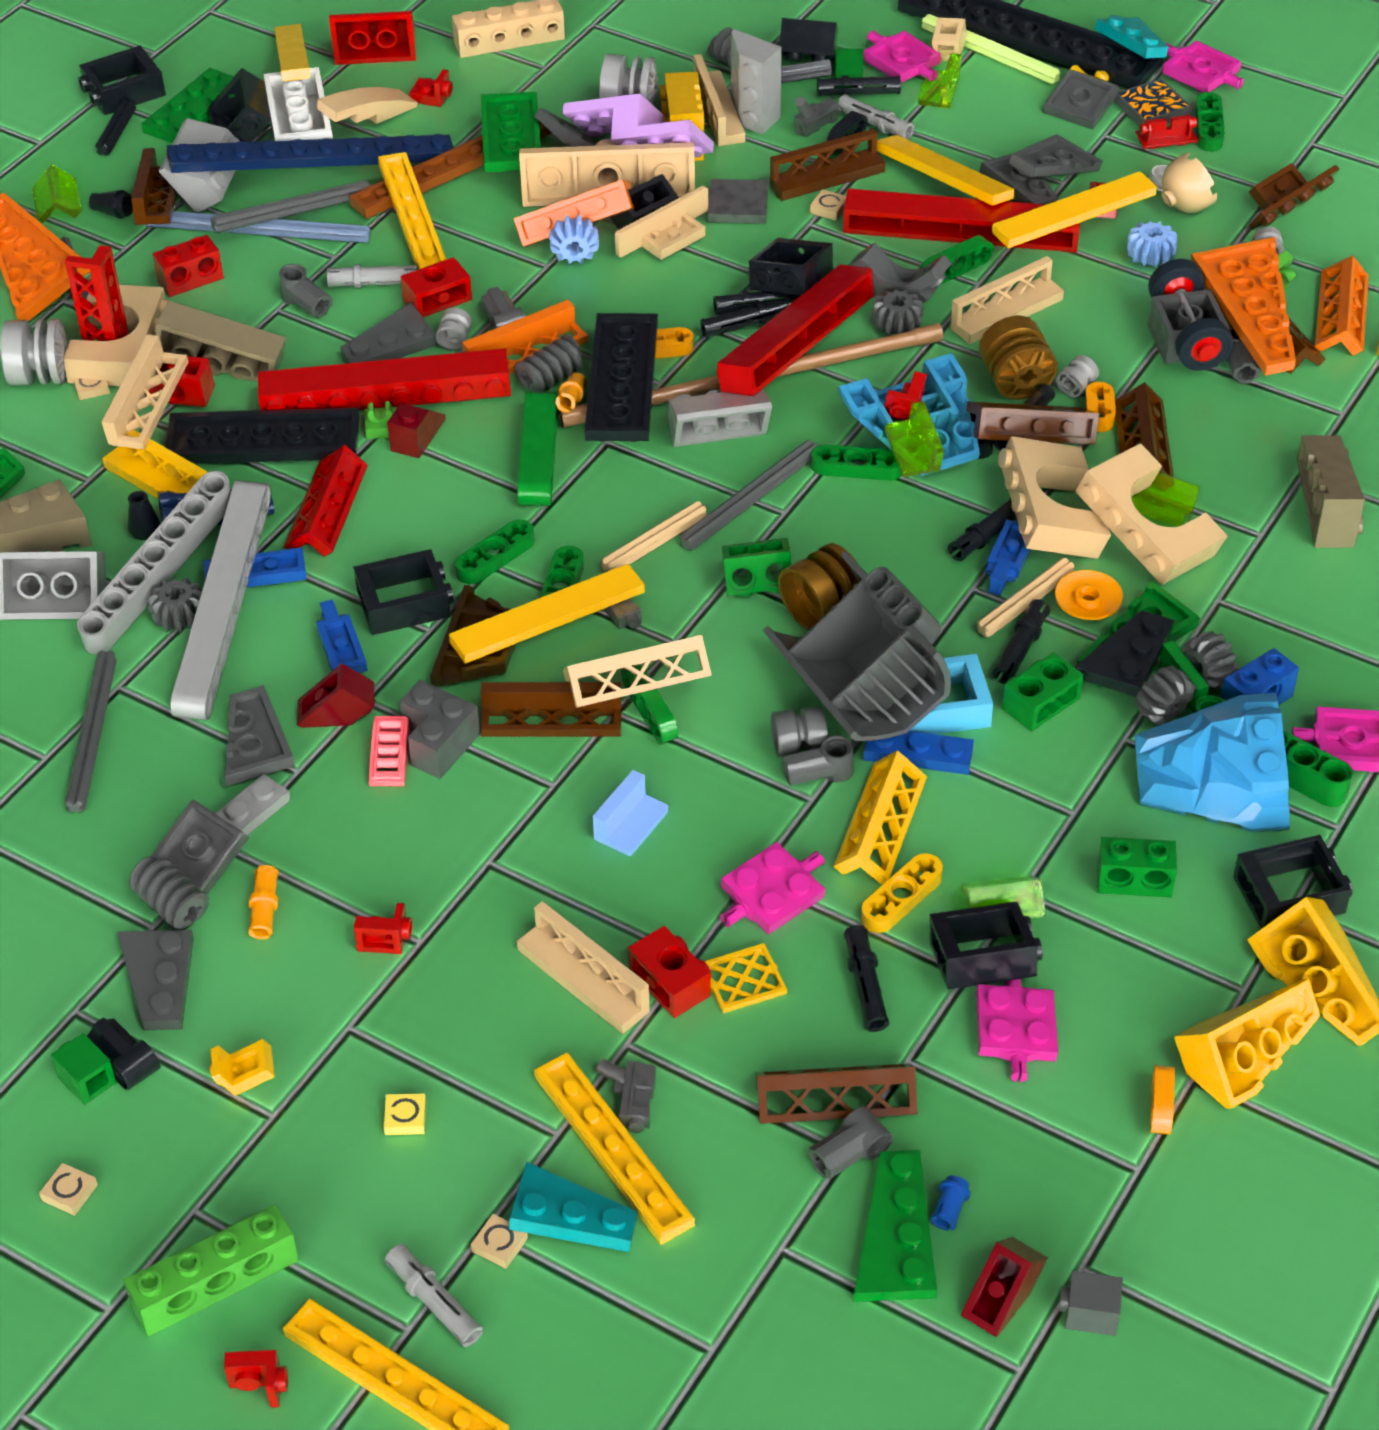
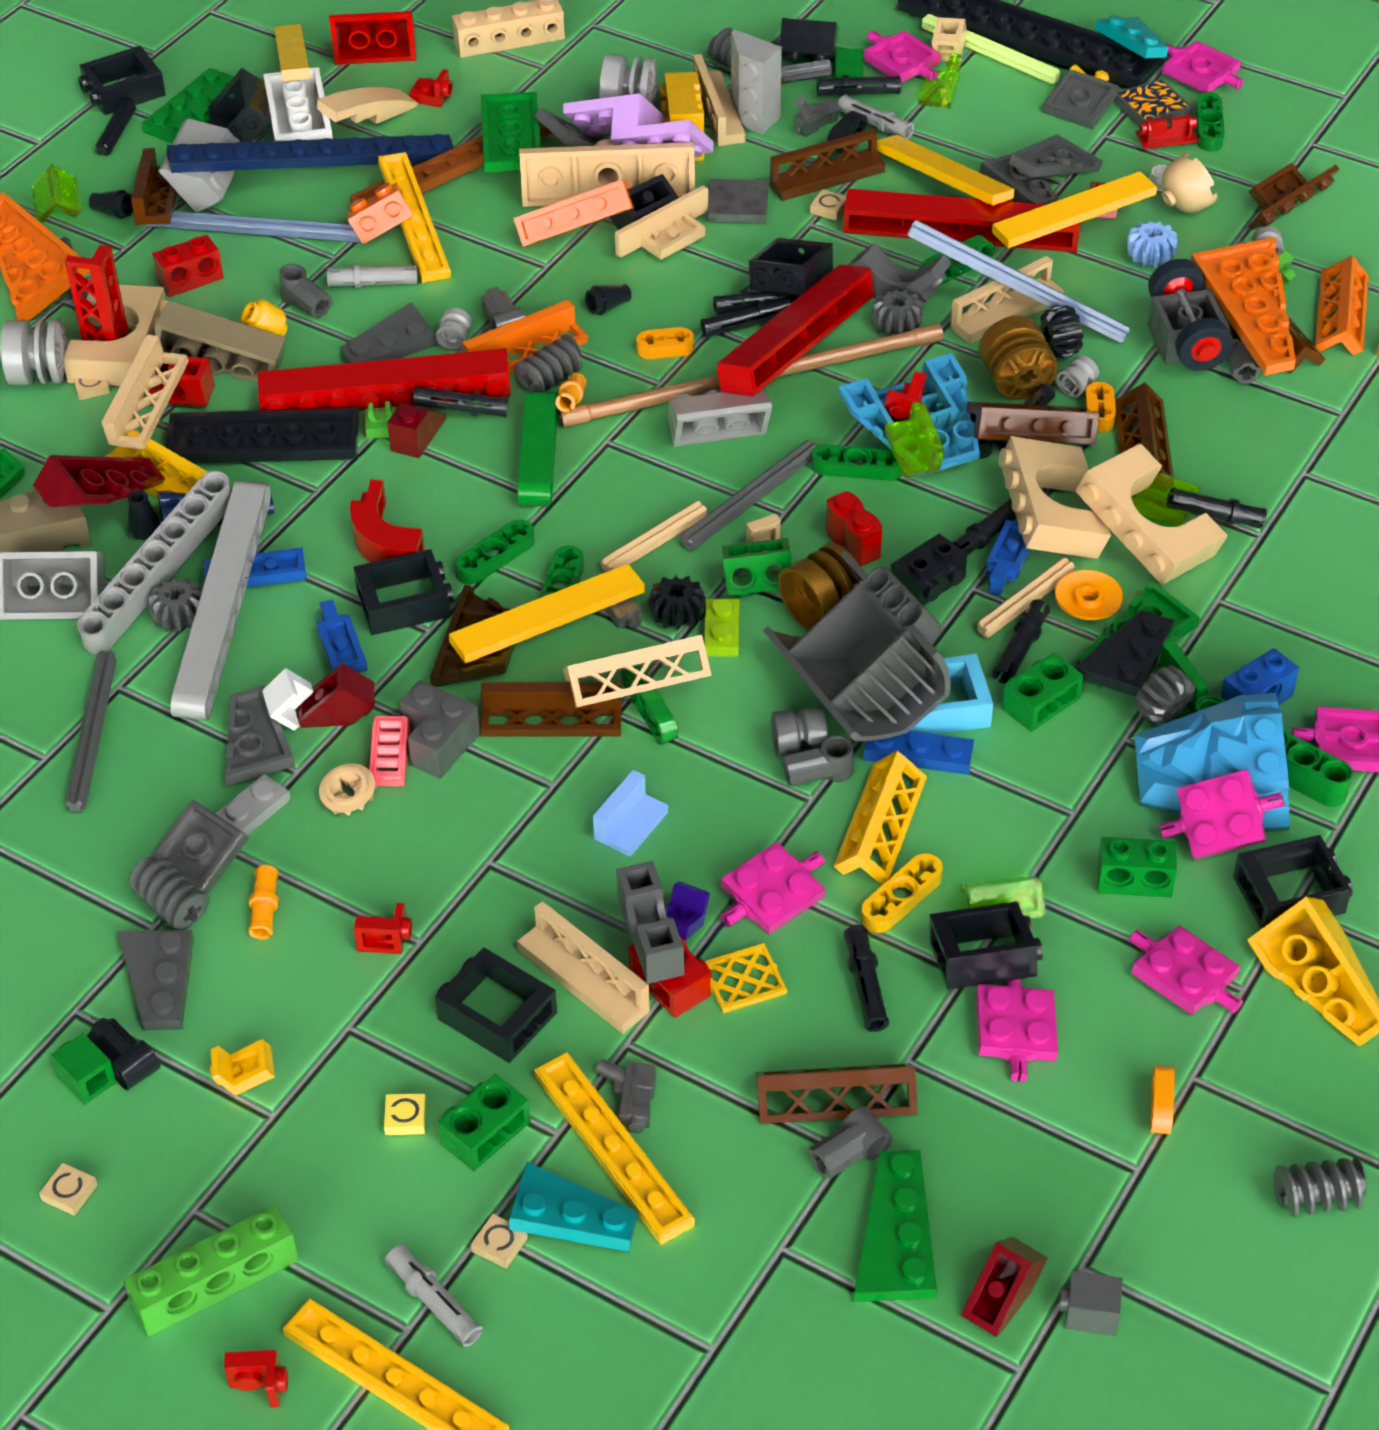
dark grey axle [211,180,371,233] -> none
red fence [284,445,368,557] -> none
red brick [400,257,472,318] -> none
light blue gear [549,214,599,265] -> none
black plate [585,313,658,442] -> none
blue pin [931,1175,971,1231] -> none
yellow wedge [1174,979,1320,1109] -> none
dark grey gear [1183,631,1239,691] -> none
dark tan wedge [1297,435,1365,548] -> none
none -> dark red wedge [33,455,165,508]
none -> yellow head [240,299,287,337]
none -> white panel [262,668,313,731]
none -> tan gear [319,763,377,816]
none -> bracket [347,182,412,243]
none -> red arch [350,479,425,563]
none -> black pin [412,386,508,418]
none -> black window [435,947,557,1064]
none -> green brick [438,1074,531,1171]
none -> black cone [585,284,631,315]
none -> dark grey arch [616,861,684,984]
none -> black gear [648,574,706,631]
none -> dark purple bracket [665,881,710,941]
none -> lime plate [705,599,740,657]
none -> tan tile [746,513,781,543]
none -> red brick [826,491,882,566]
none -> black brick [891,533,967,605]
none -> axle [908,220,1130,343]
none -> black gear [1039,305,1084,358]
none -> dark pink plate [1129,925,1243,1015]
none -> dark pink plate [1160,769,1285,860]
none -> black pin [1166,487,1267,529]
none -> dark grey piece [1274,1156,1366,1217]

